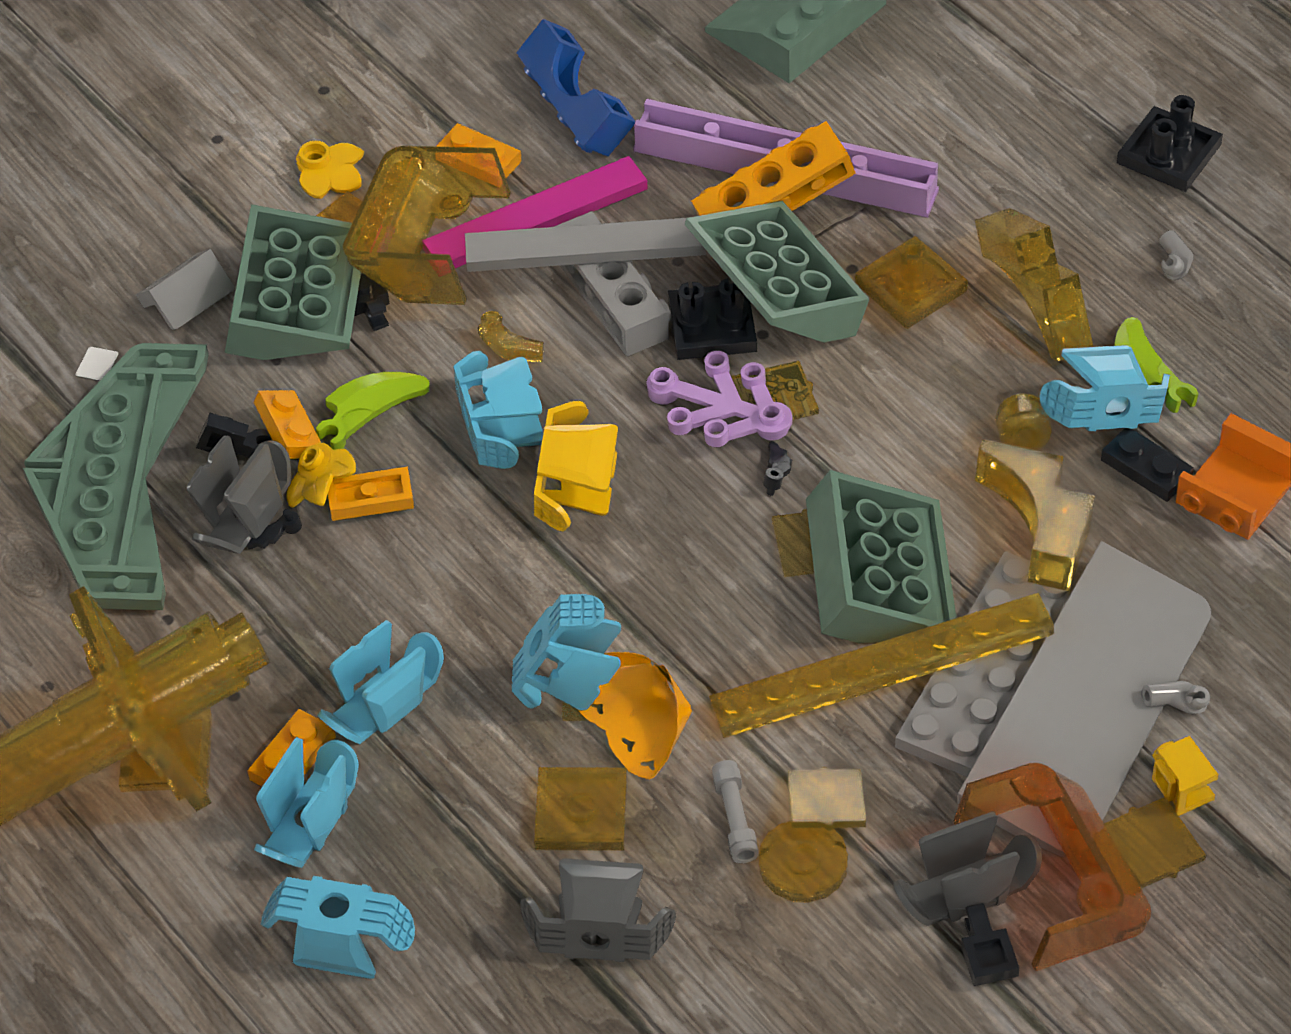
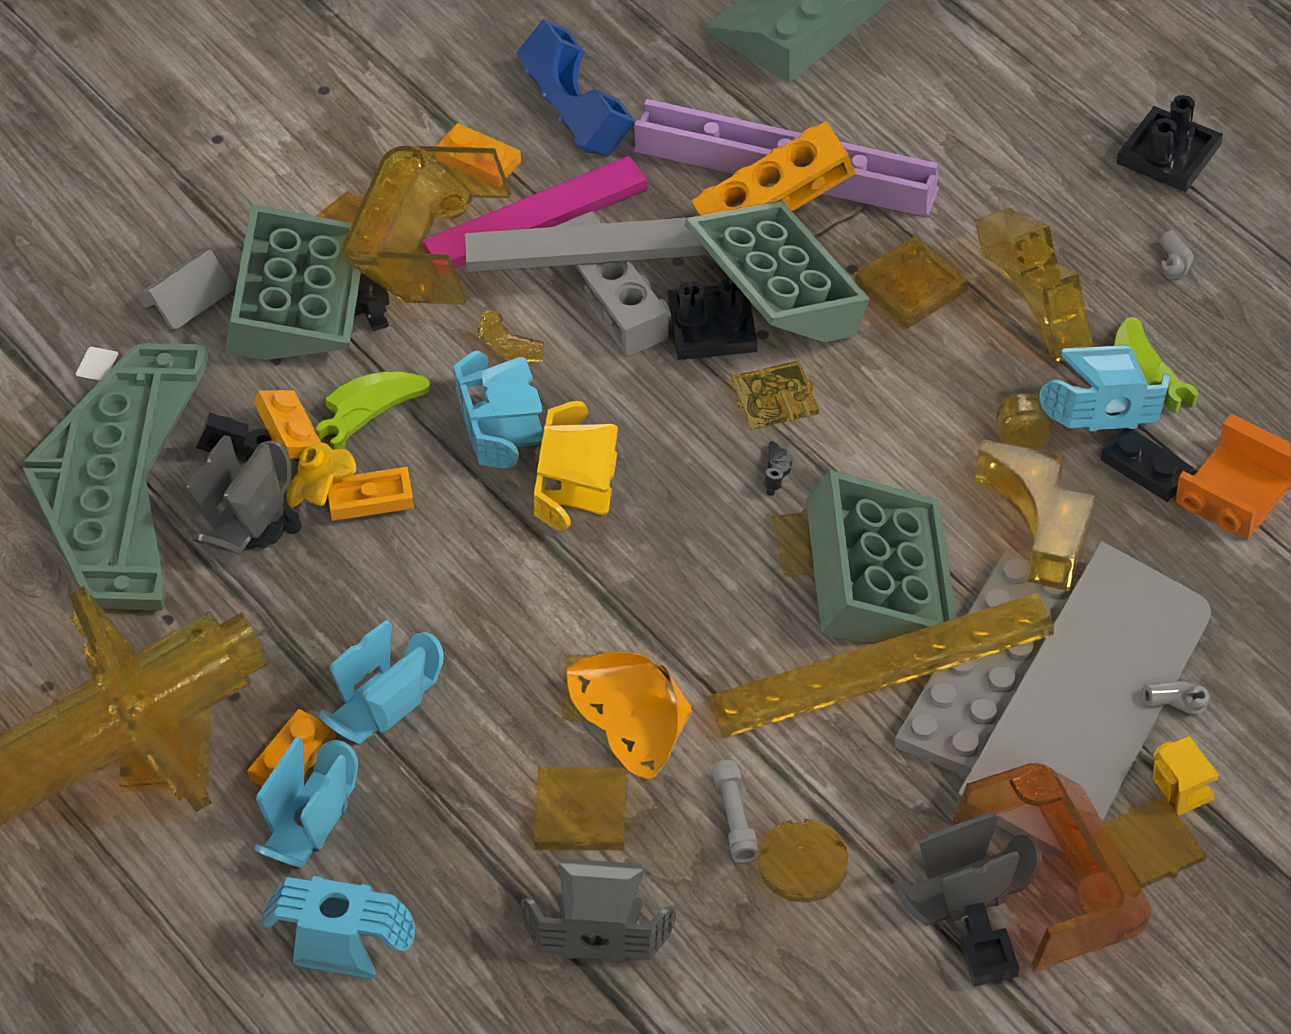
yellow plate [296,141,365,199] -> none
medium azure piece [512,594,621,711] -> none
lavender plant [647,351,793,447] -> none
clear yellow piece [788,767,866,831] -> none

